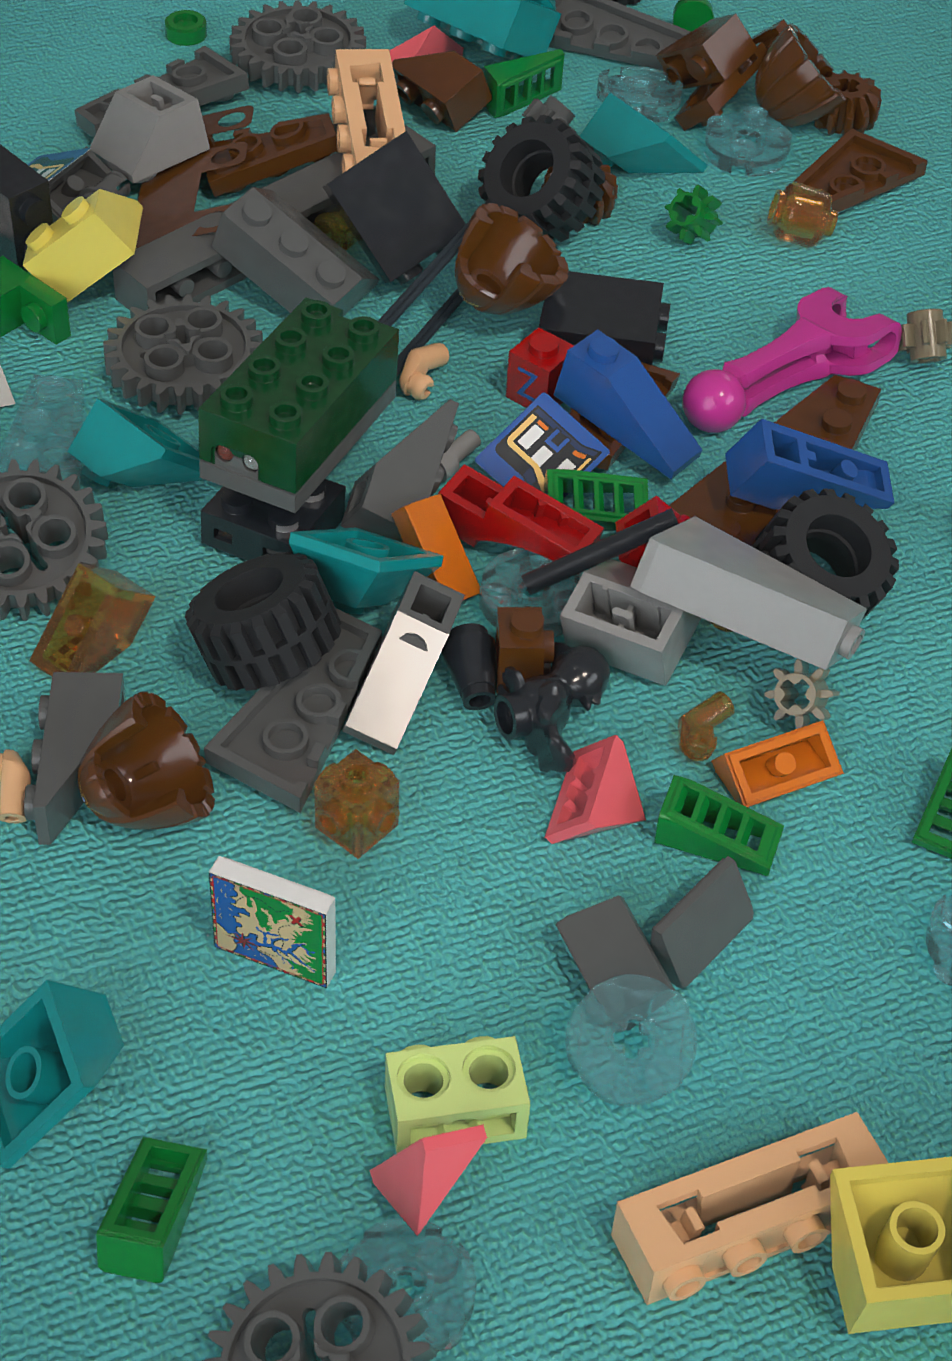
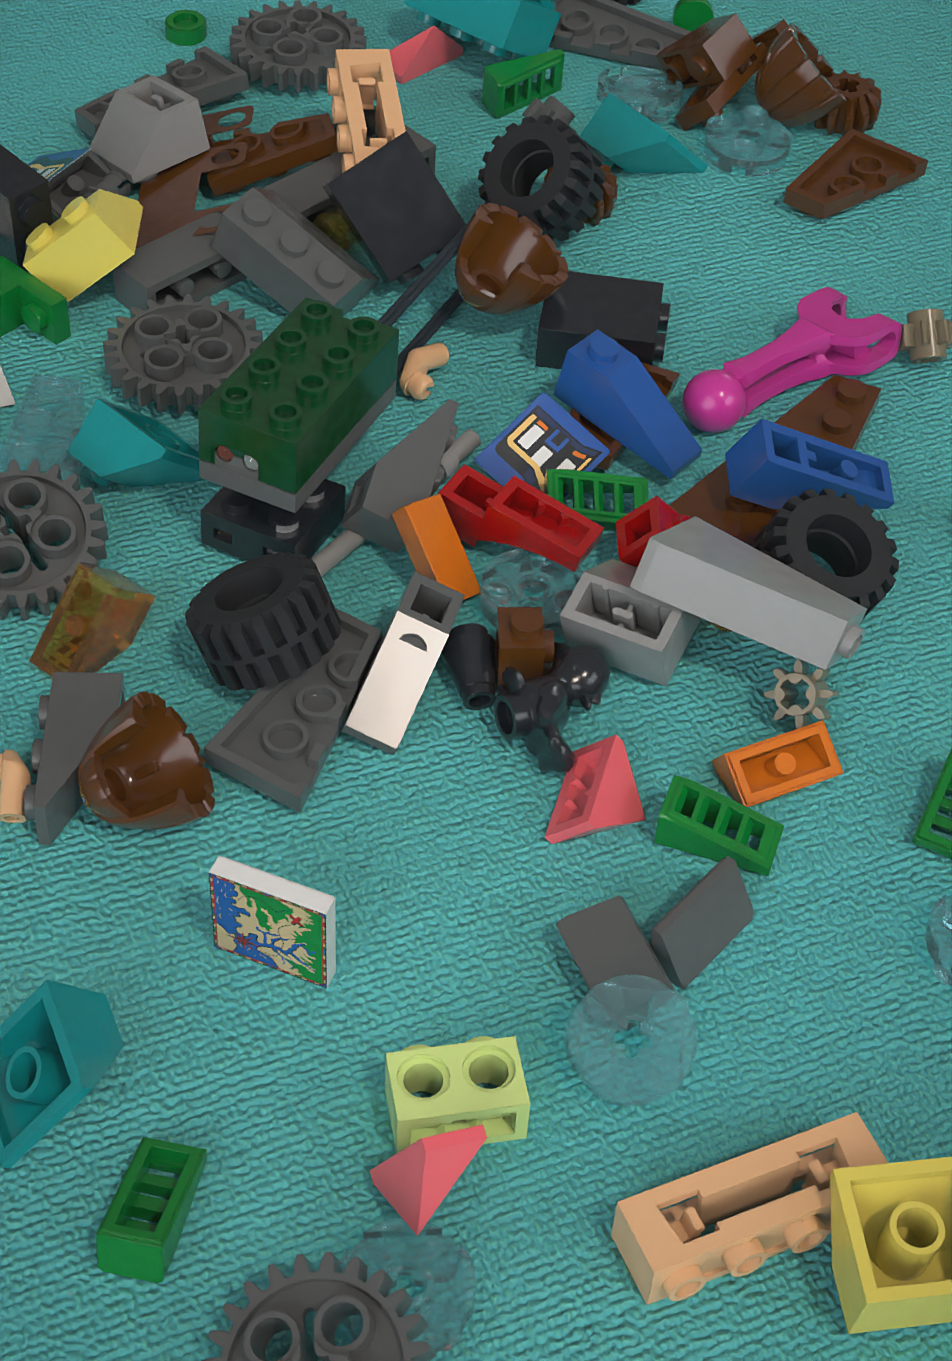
teal slope [289,527,443,614] -> none
clear orange brick [314,749,400,859] -> none
reddish brown slope [392,51,493,132] -> none
red brick [506,327,574,408] -> none
black bar [521,508,679,595] -> none
green gear [664,184,723,245] -> none
clear orange arm [678,691,735,761] -> none
clear orange head [767,182,838,248] -> none

